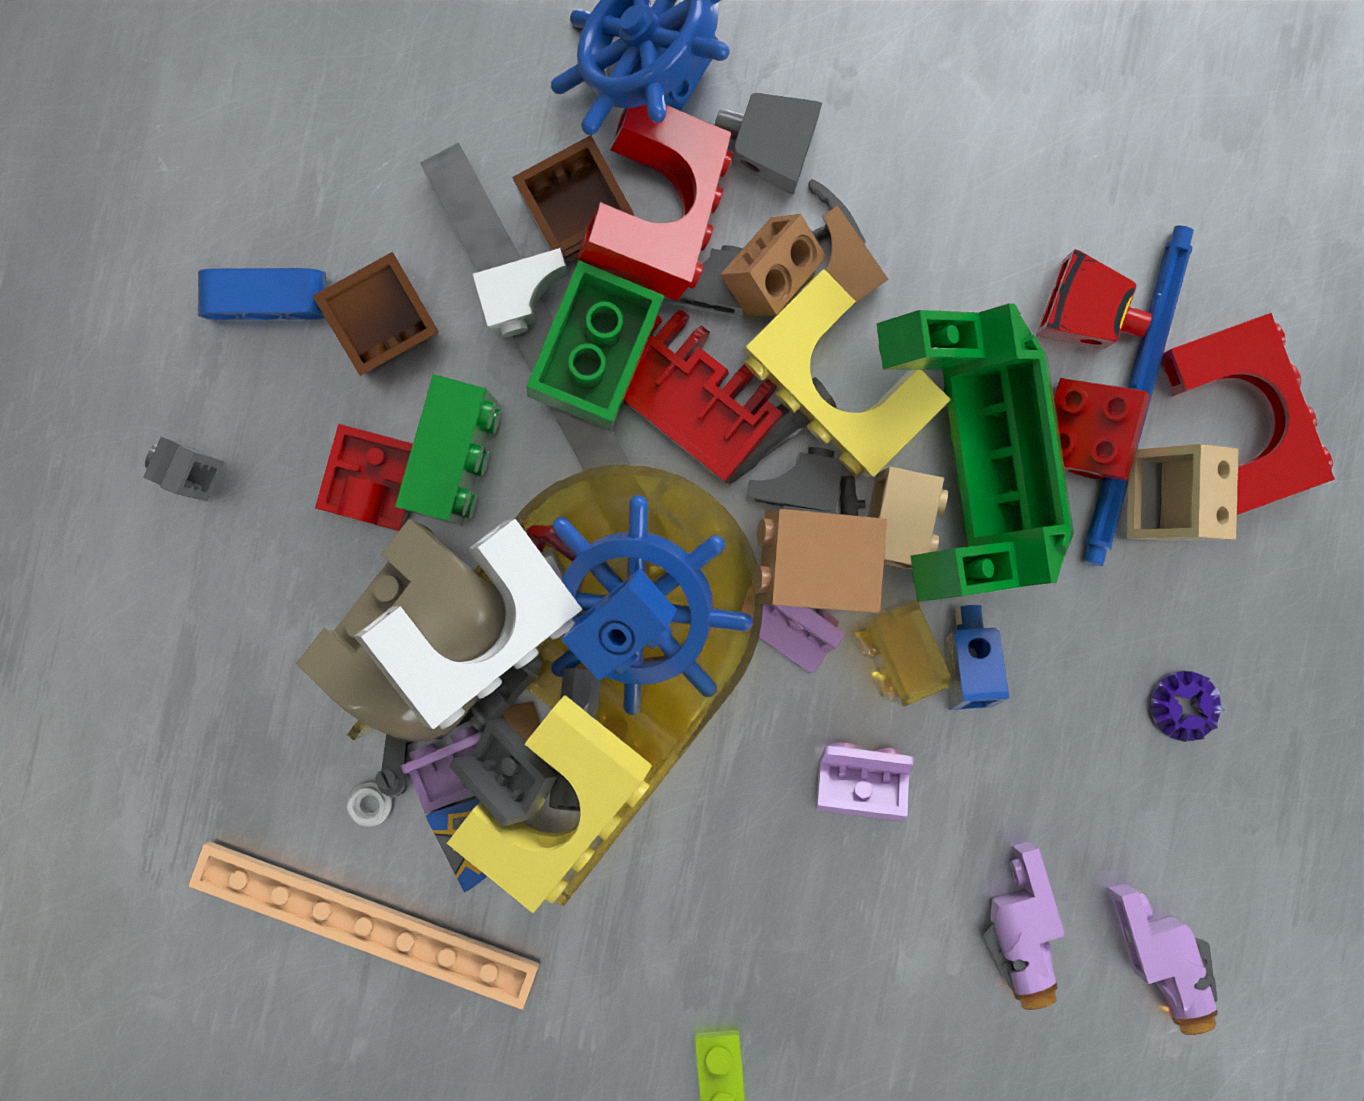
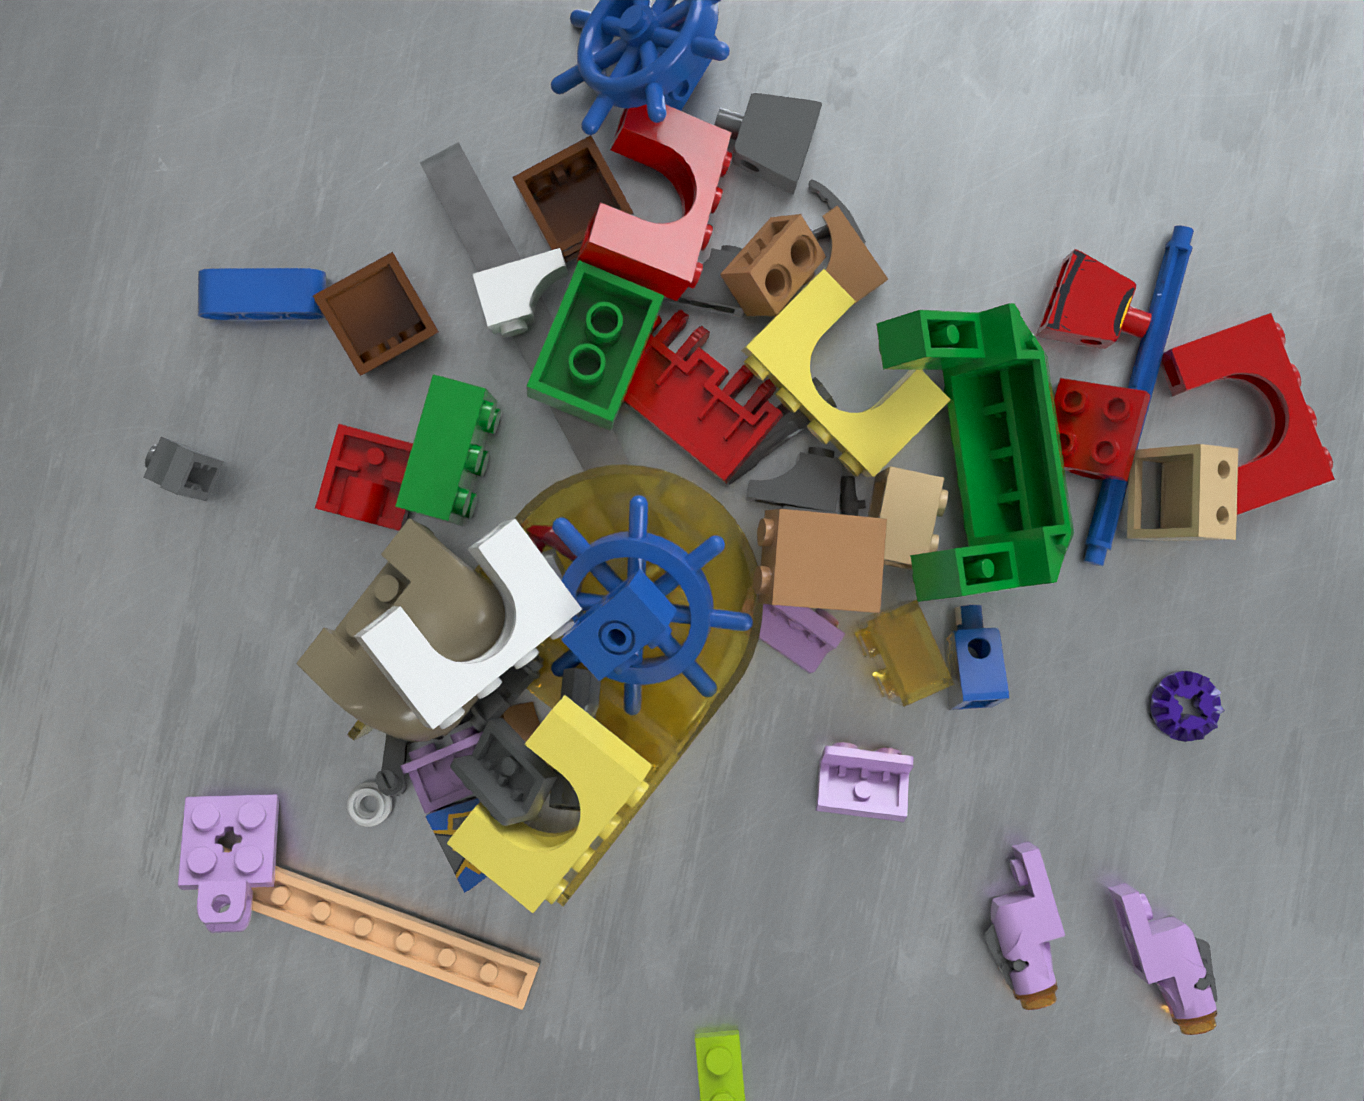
none -> lavender plate [178,794,279,933]

